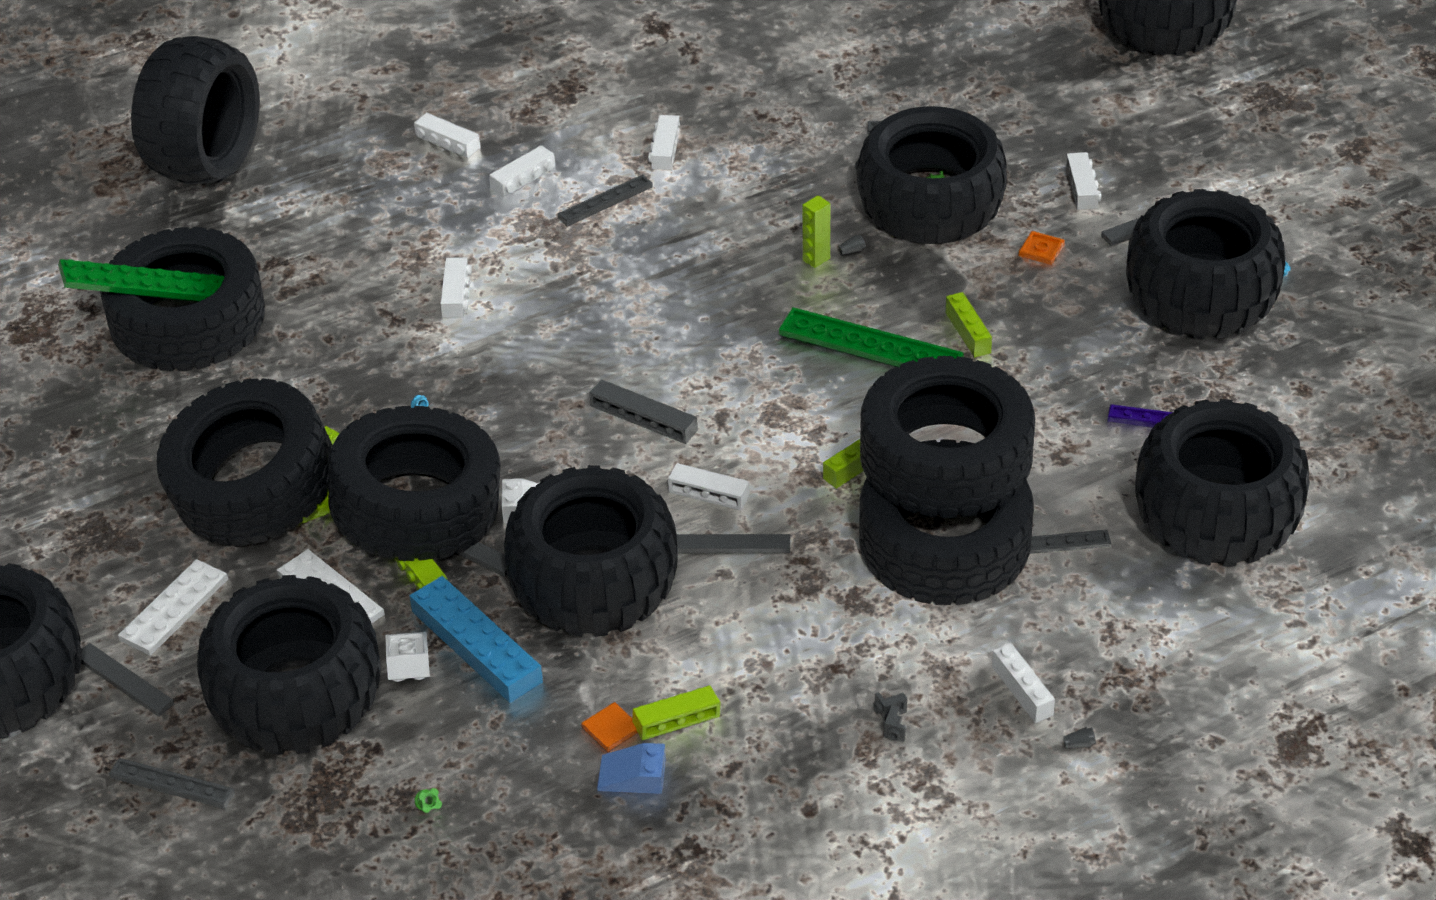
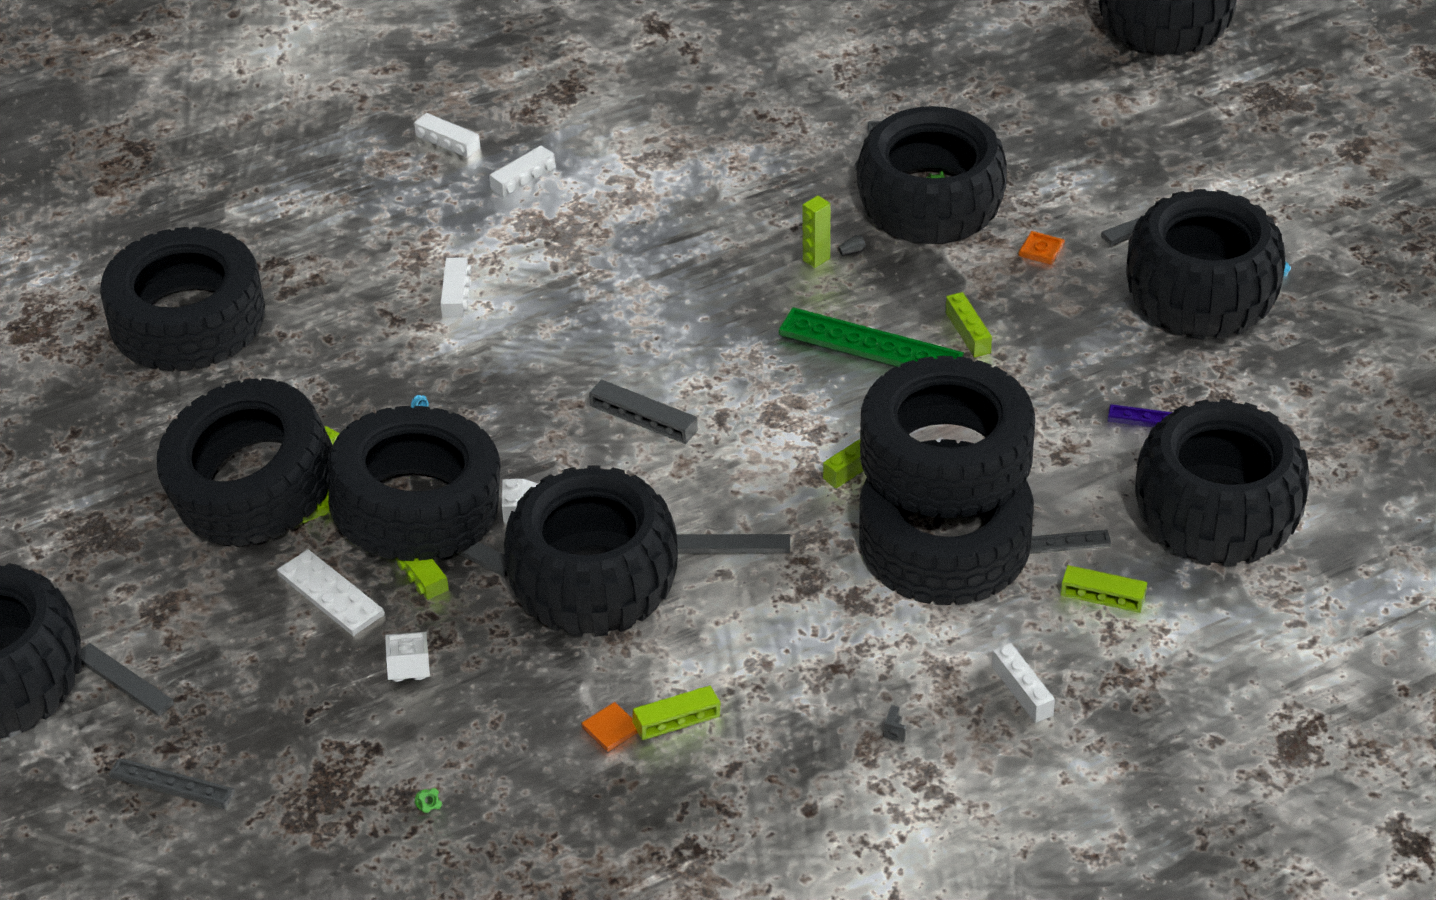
green plate [58,259,224,301] -> none
white plate [118,559,228,656] -> none
black tyre [131,36,260,185] -> none
black tyre [197,575,381,755] -> none
dark azure brick [409,576,543,703] -> none
dark grey tile [557,174,653,227] -> none
medium blue slope [597,743,666,794] -> none
white brick [649,115,680,170] -> none
white brick [668,463,750,510] -> none
dark grey bracket [873,692,907,721] -> none
dark grey cone [1063,727,1096,749] -> none
white brick [1066,152,1101,210] -> none
none -> lime brick [1061,565,1148,613]

